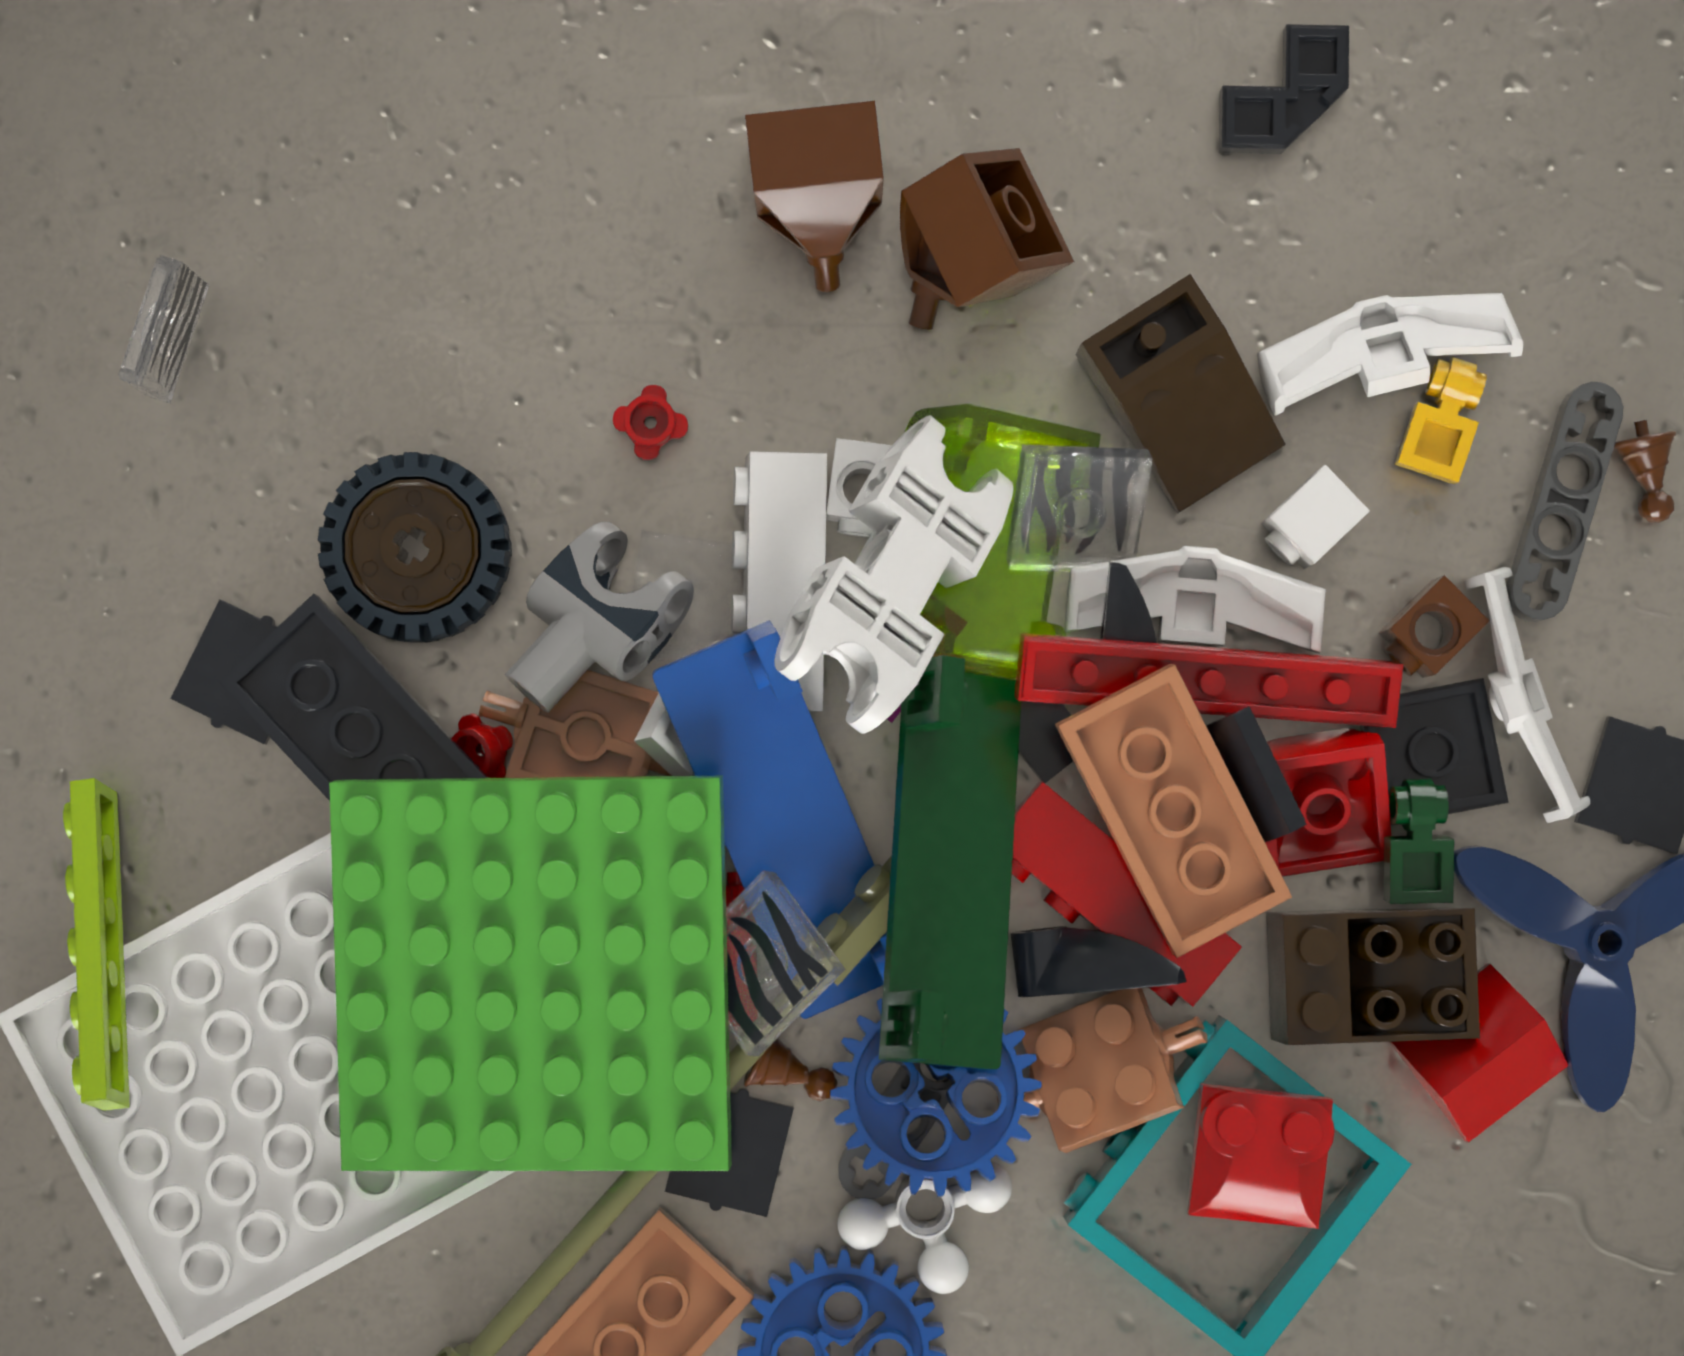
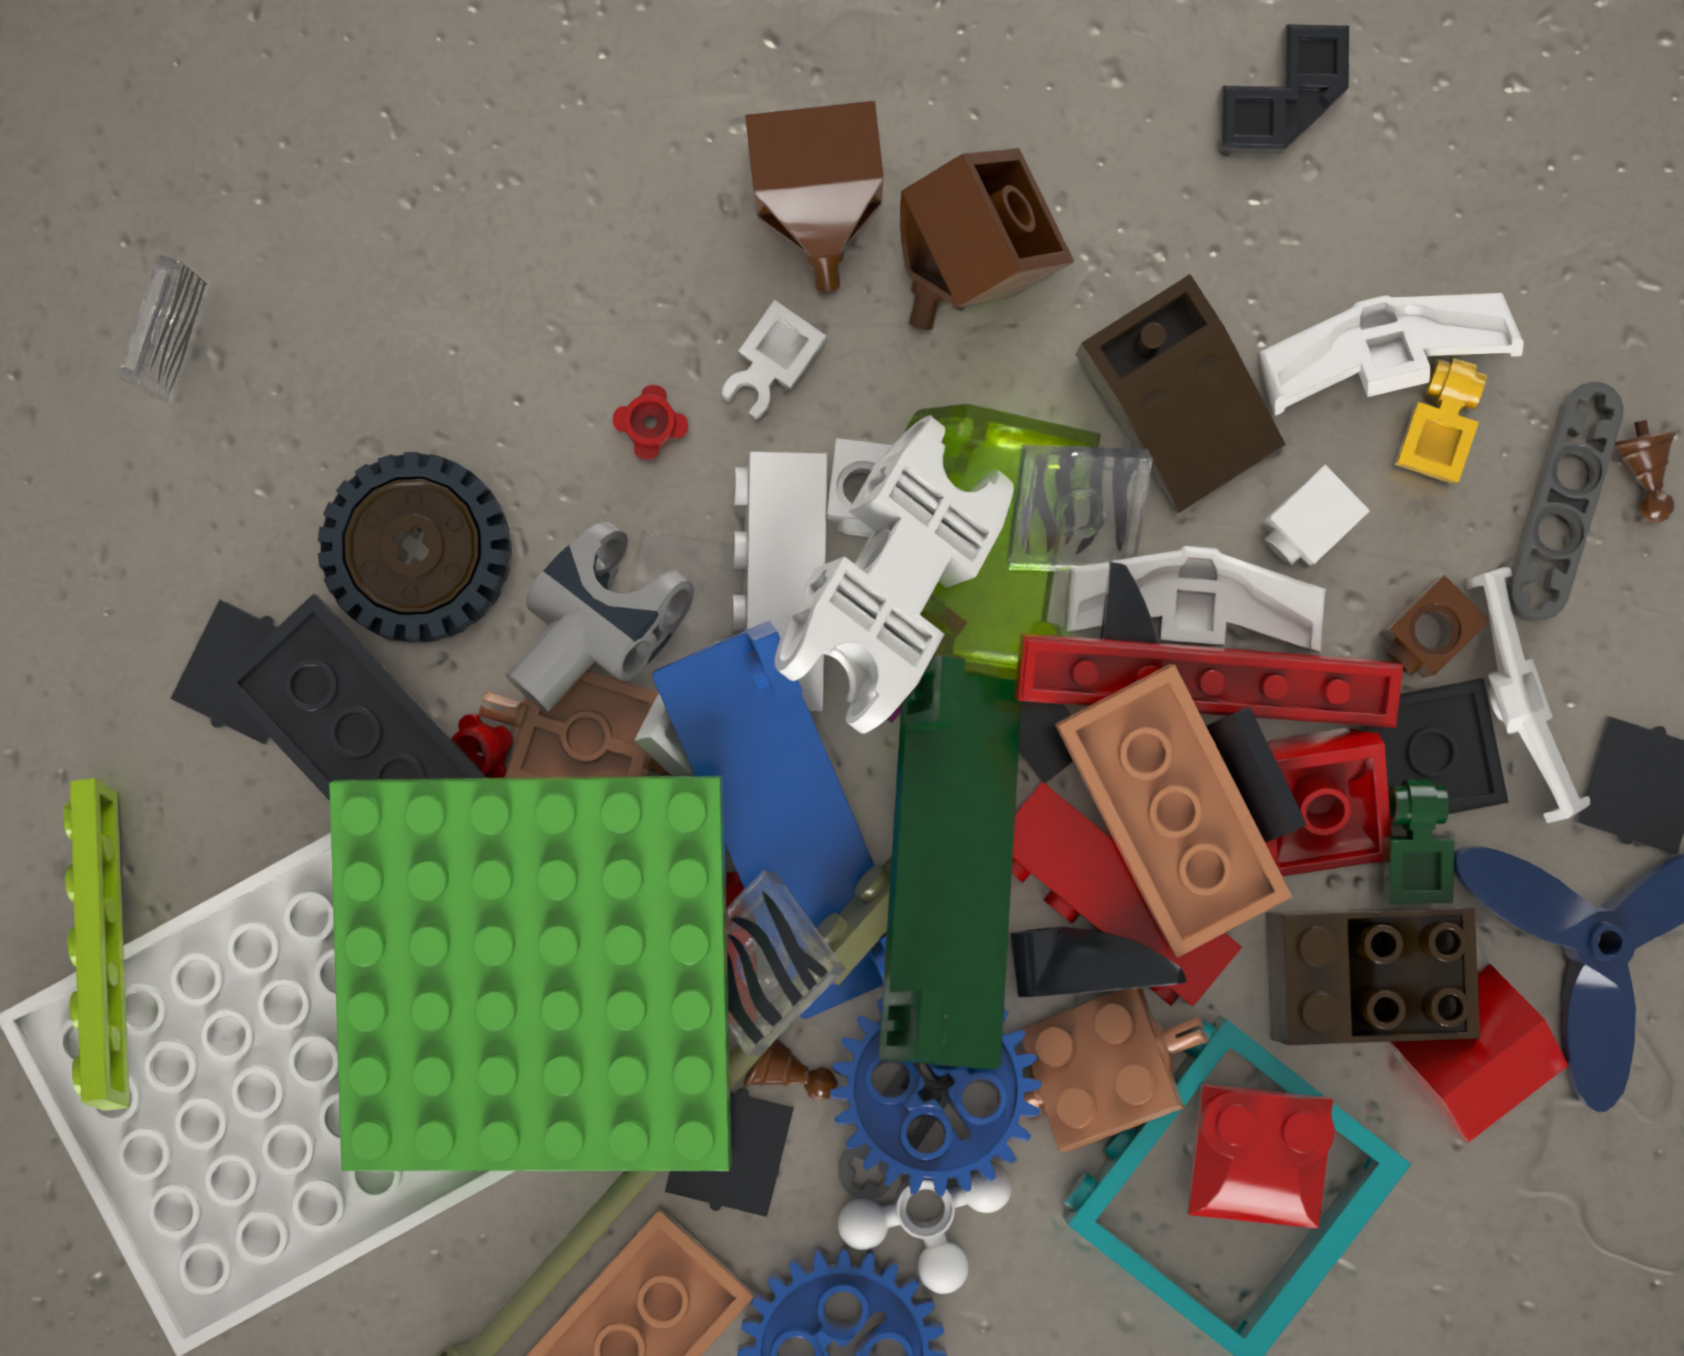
none -> white plate [722,300,827,421]

